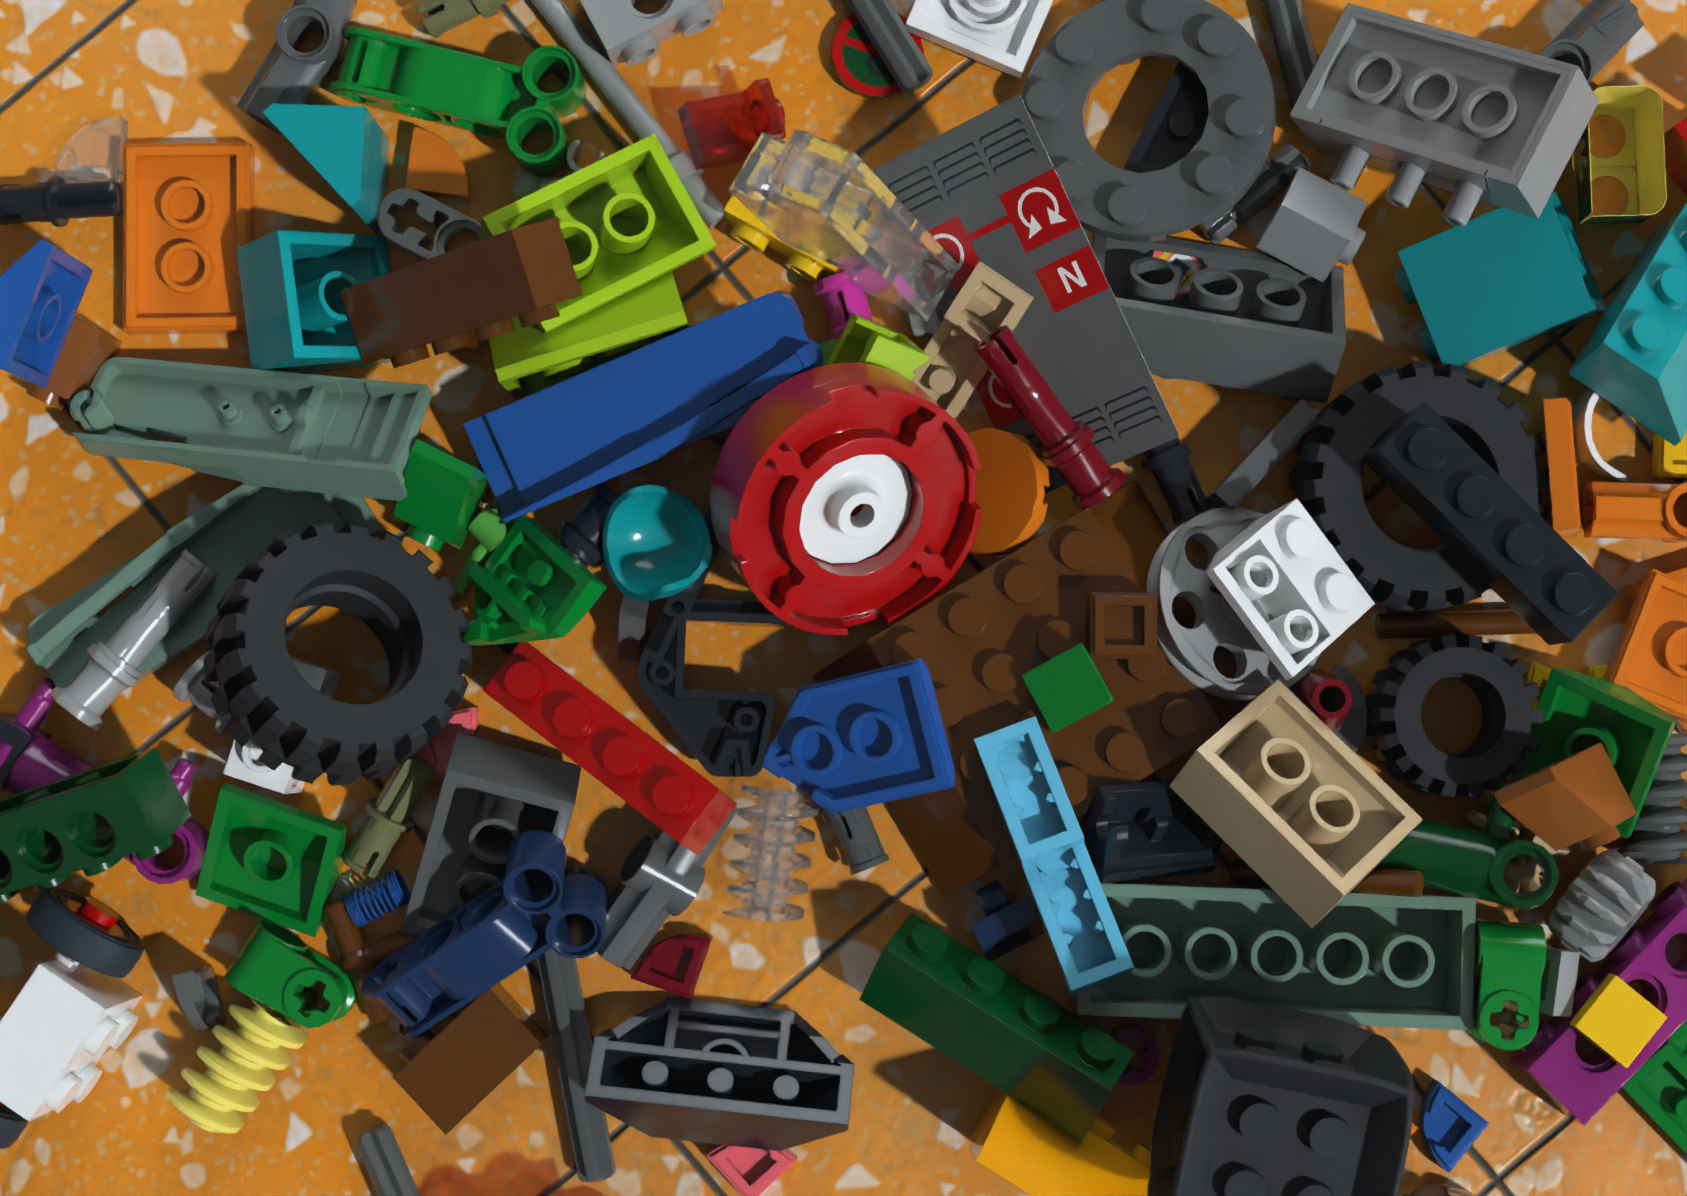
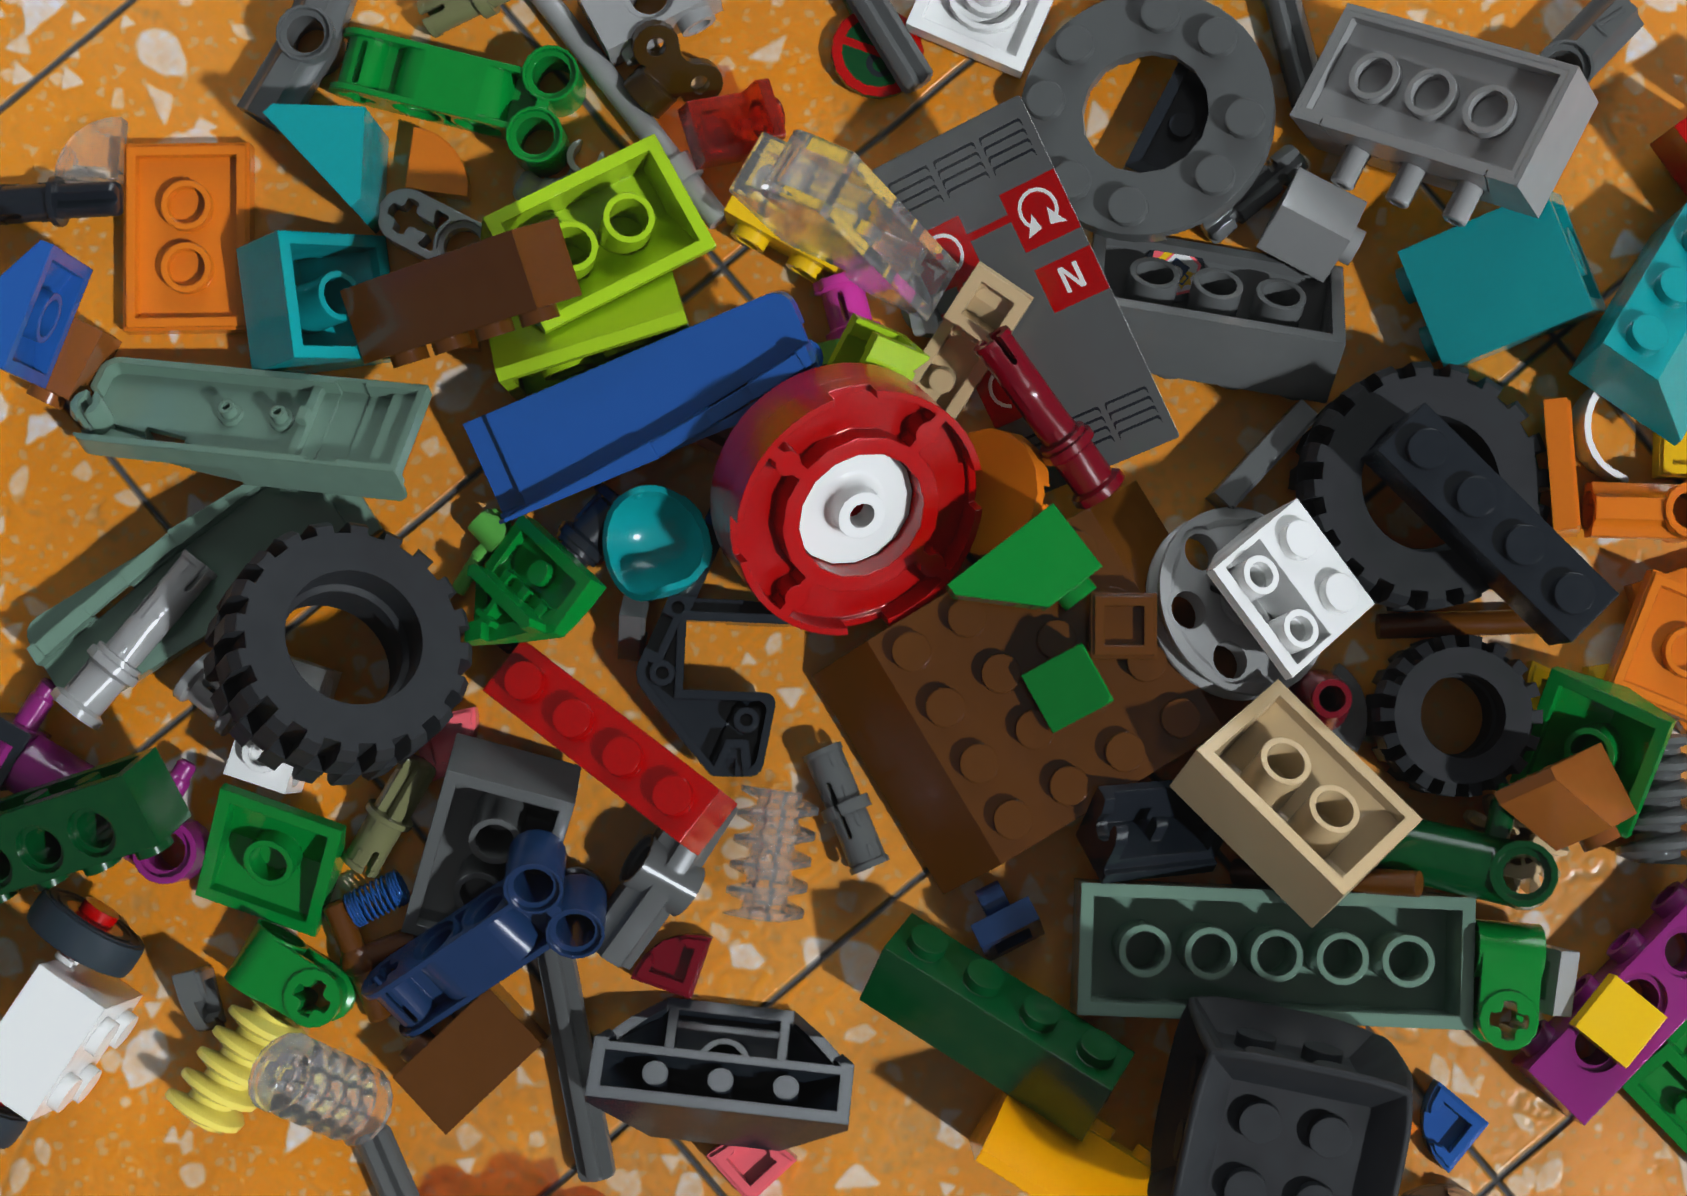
green slope [393,439,491,552] -> none
blue tile [763,658,955,814] -> none
medium azure slope [974,716,1134,996] -> none
magenta bush [1107,1024,1159,1086] -> none
black pin [1141,438,1212,524] -> none
light grey gear [1549,849,1656,963] -> none
light yellow piece [1573,85,1667,227] -> none
none -> clear piece [248,1033,393,1146]
none -> dark brown piece [623,20,723,119]
none -> green slope [945,503,1103,612]

